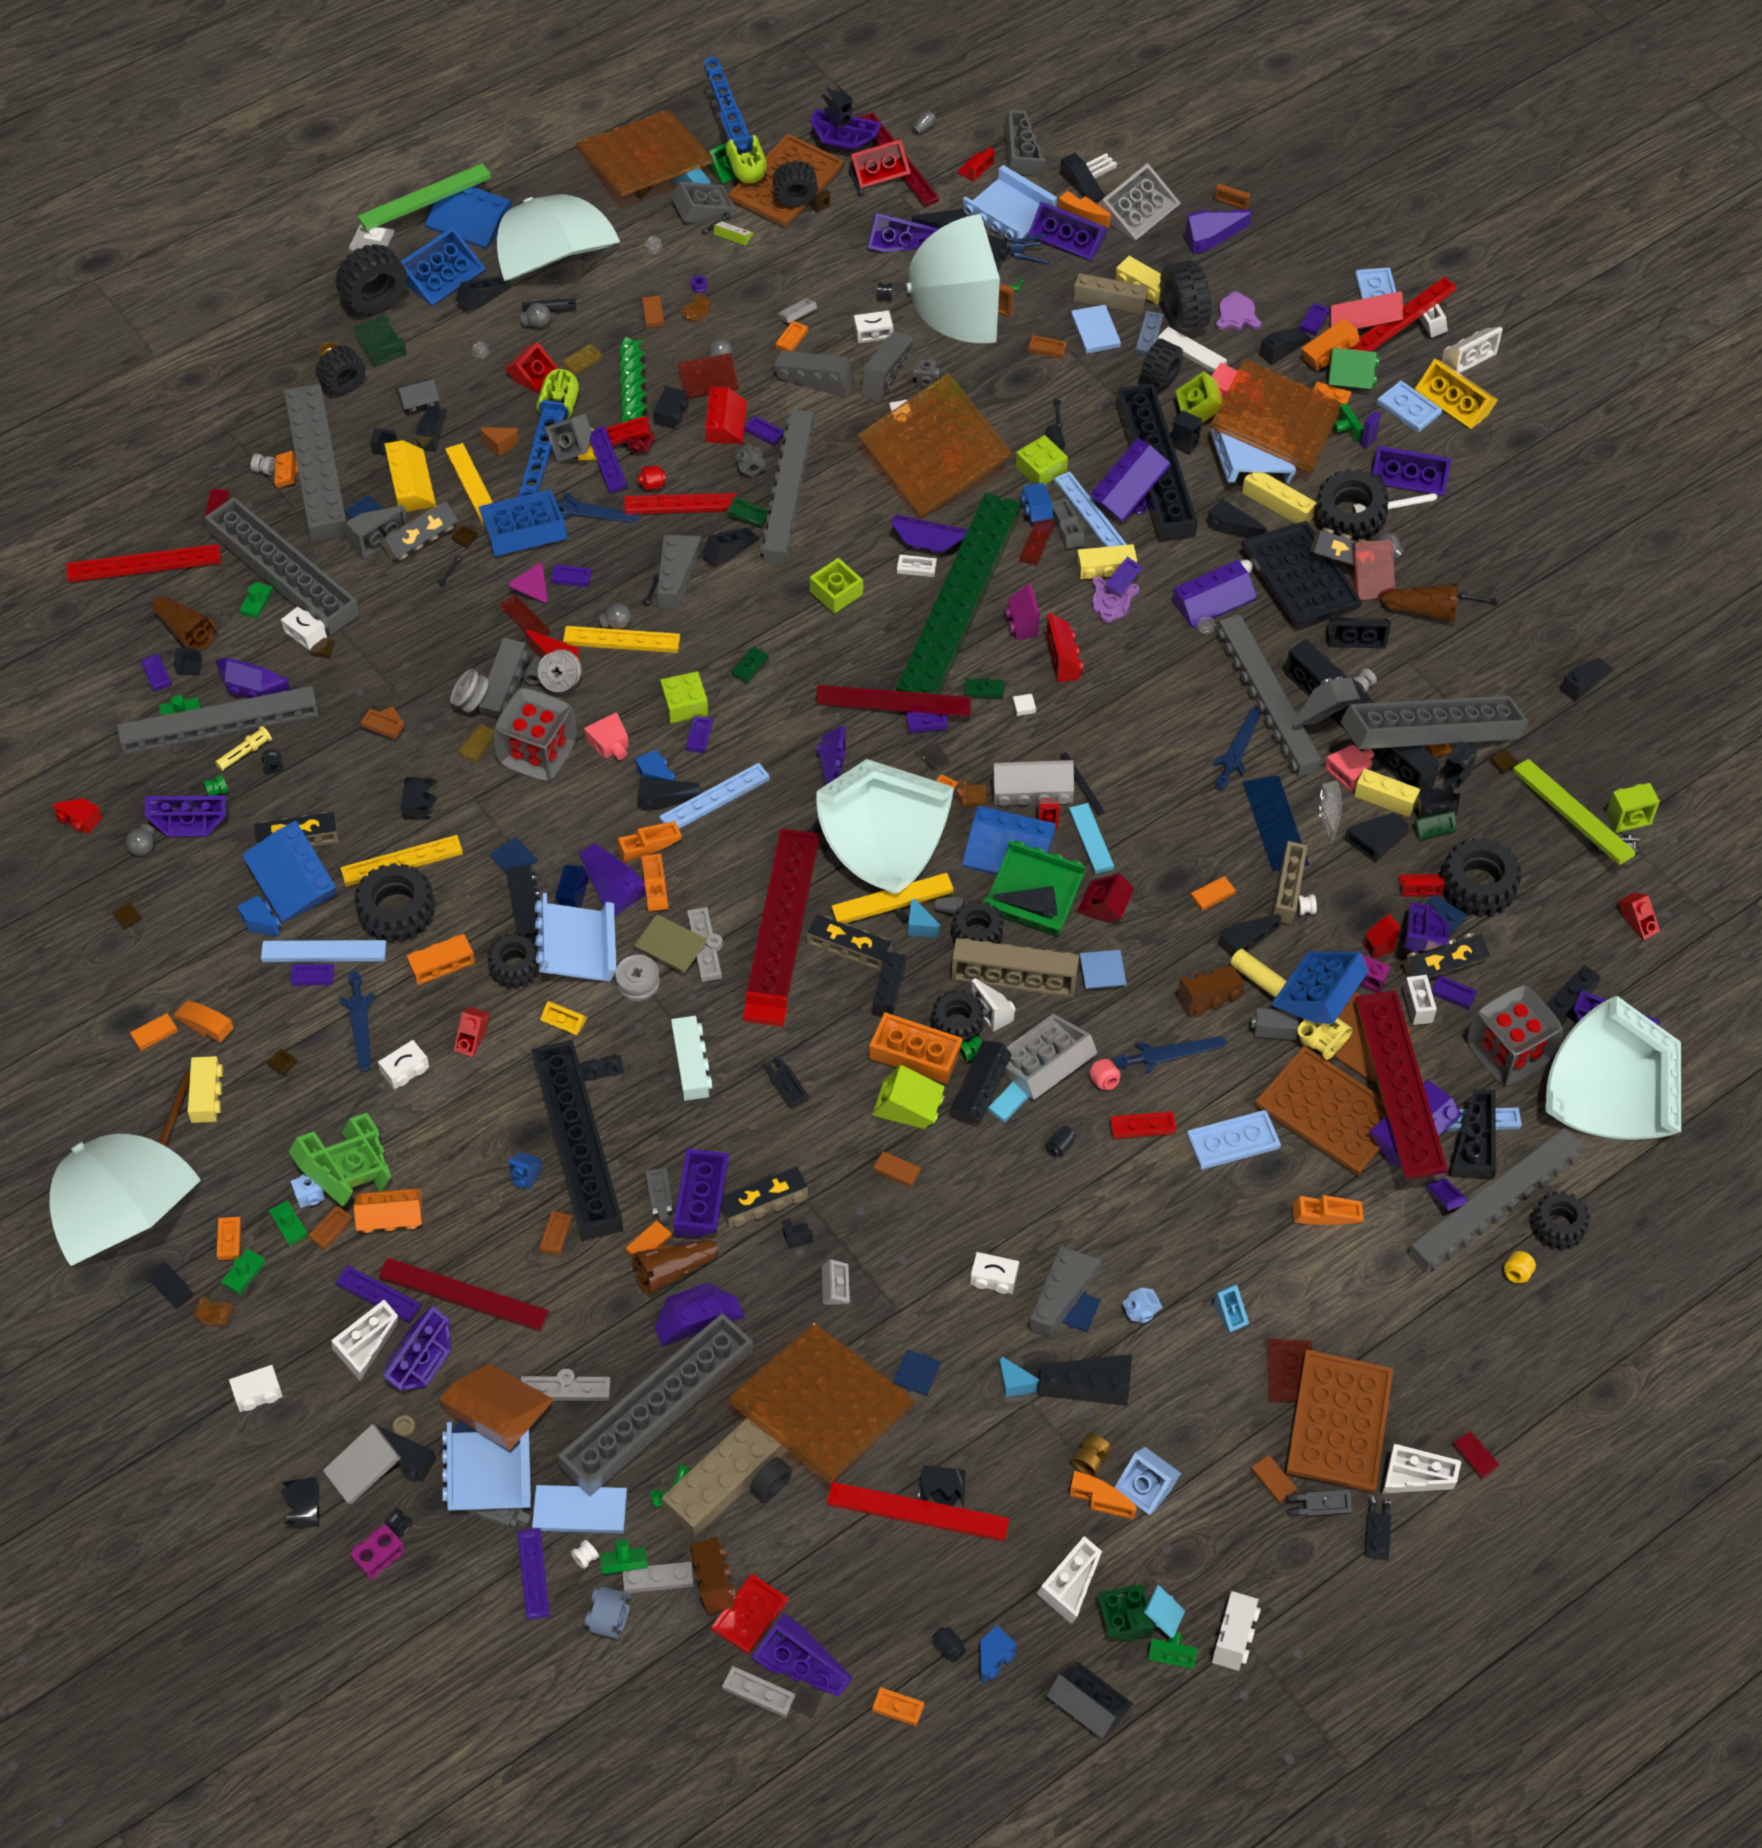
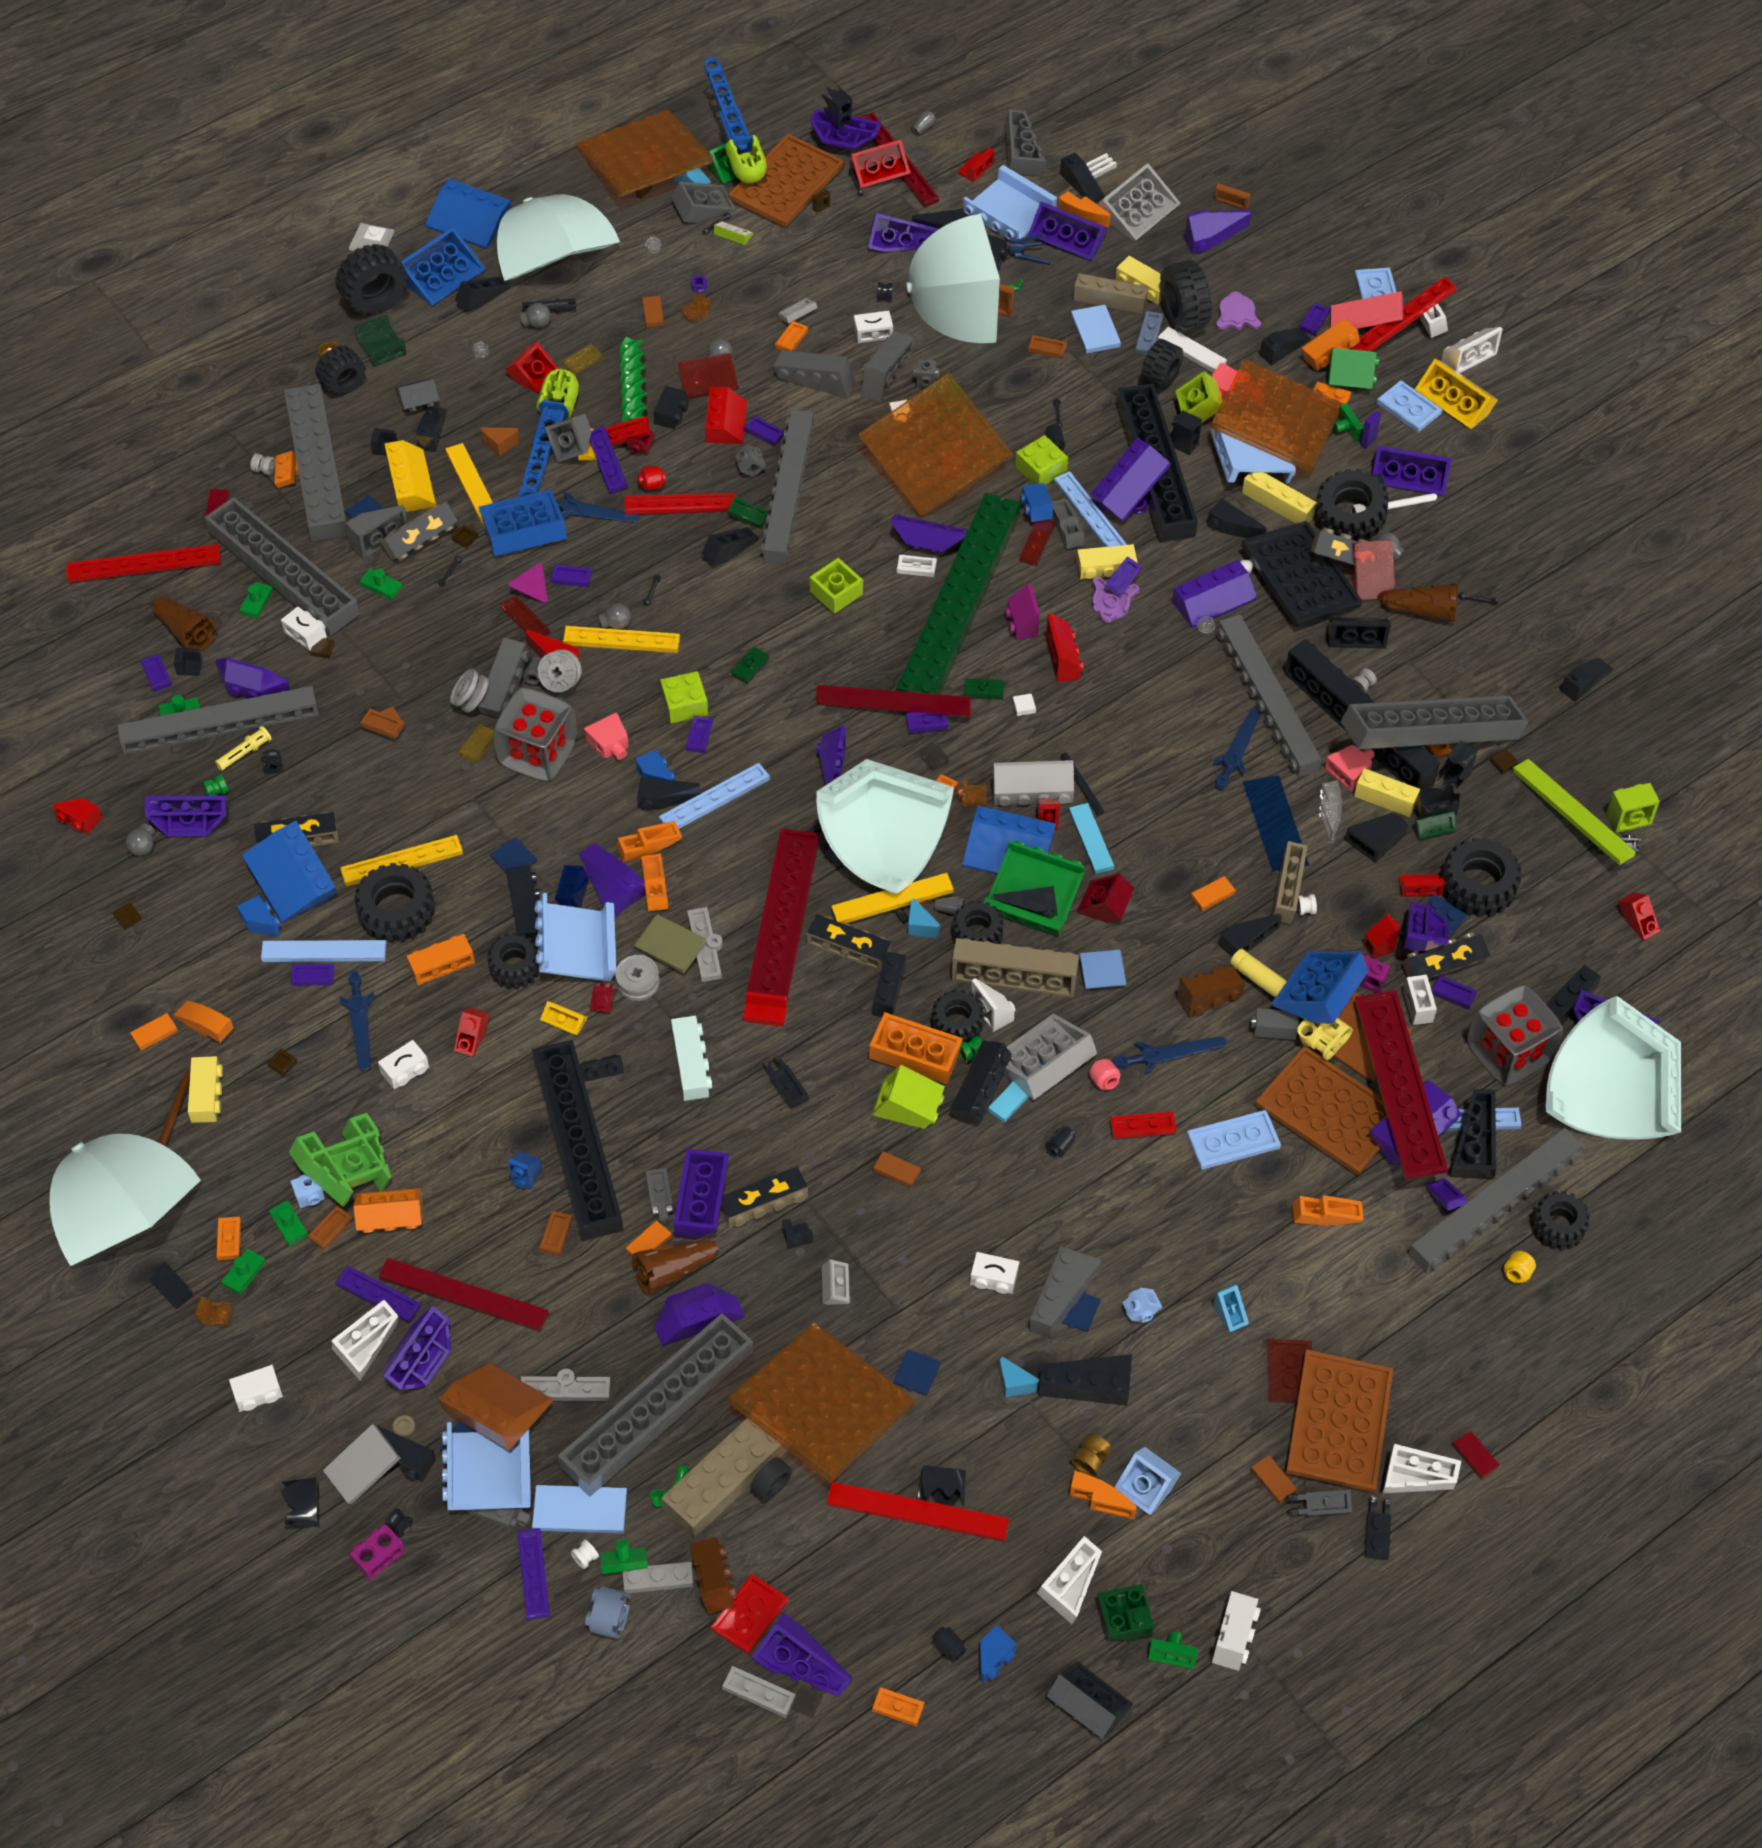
bright green tile [358,163,491,231] -> none
black piece [401,777,437,820] -> none
dark grey wedge [657,535,702,609] -> none
black tyre [772,160,818,208] -> none
medium azure piece [1144,1585,1185,1638] -> none
dark grey slope [1293,676,1360,727] -> none
none -> green tile [359,569,403,600]
none -> dark red bracket [589,982,617,1013]

